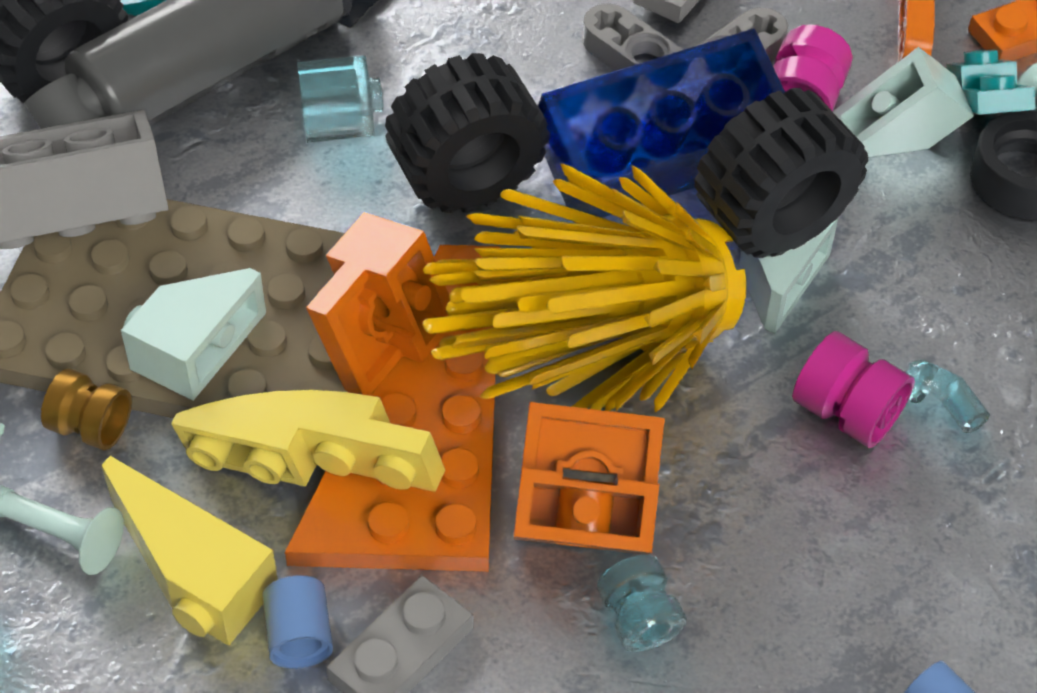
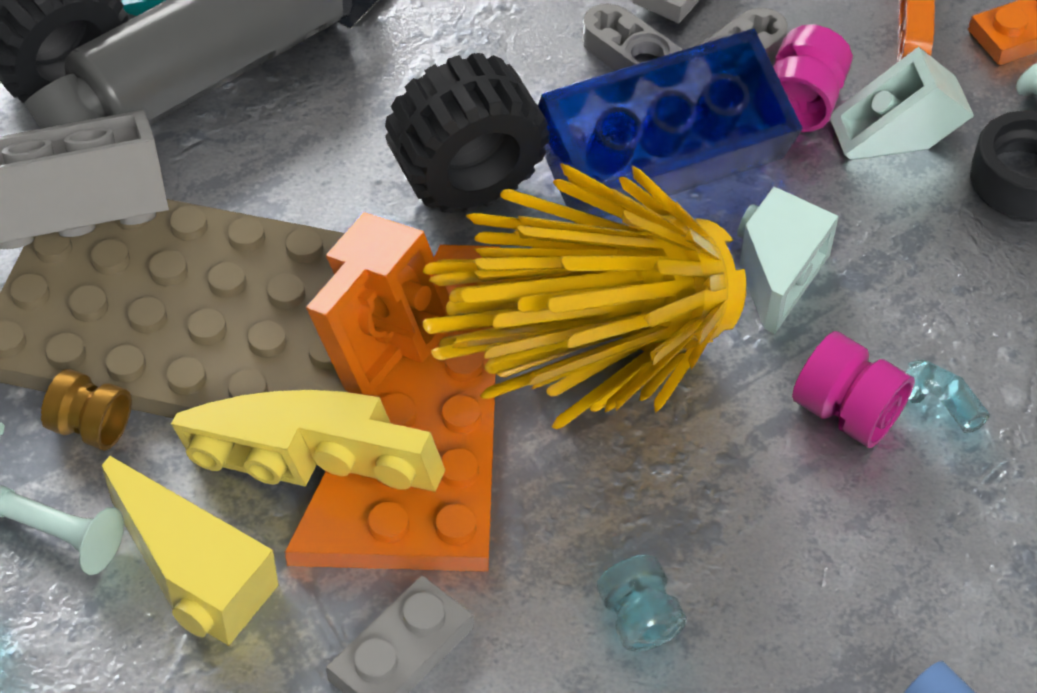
light aqua slope [121,268,266,401] -> none
medium blue beam [263,575,333,669] -> none
clear light blue brick [297,55,383,143] -> none
orange brick [513,402,665,555] -> none
black tyre [694,88,869,258] -> none
teal slope [946,50,1035,115] -> none

